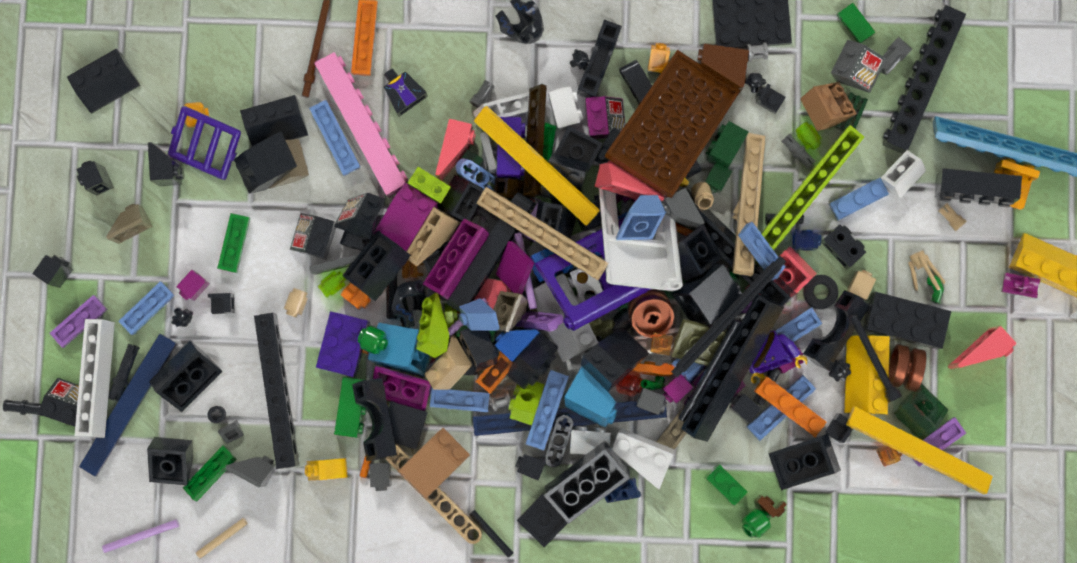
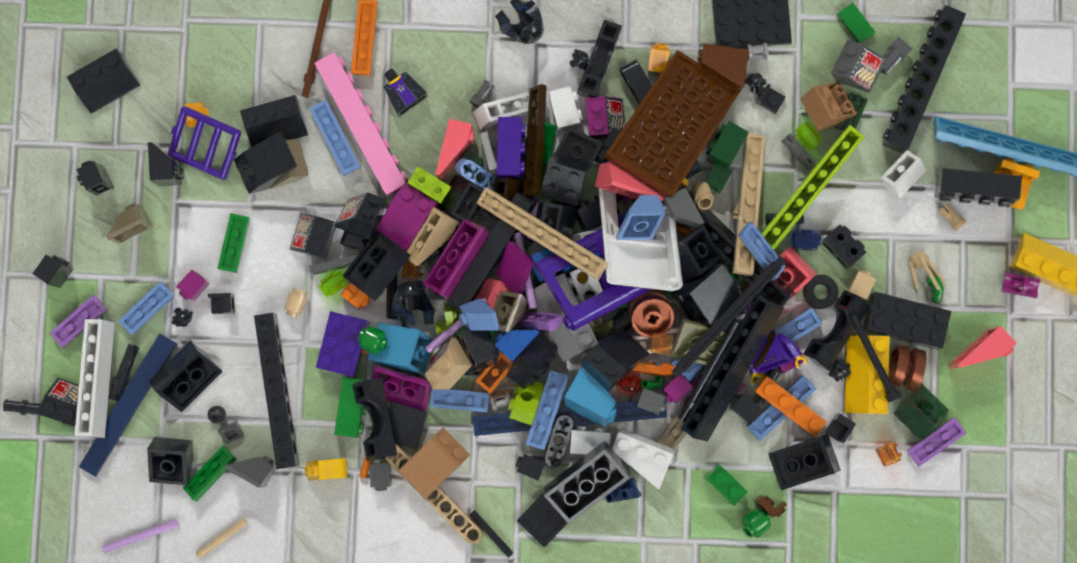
lime slope [416,293,449,358] -> none
yellow tile [474,106,600,226] -> none
medium blue plate [829,178,889,221] -> none
yellow tile [846,407,993,494] -> none

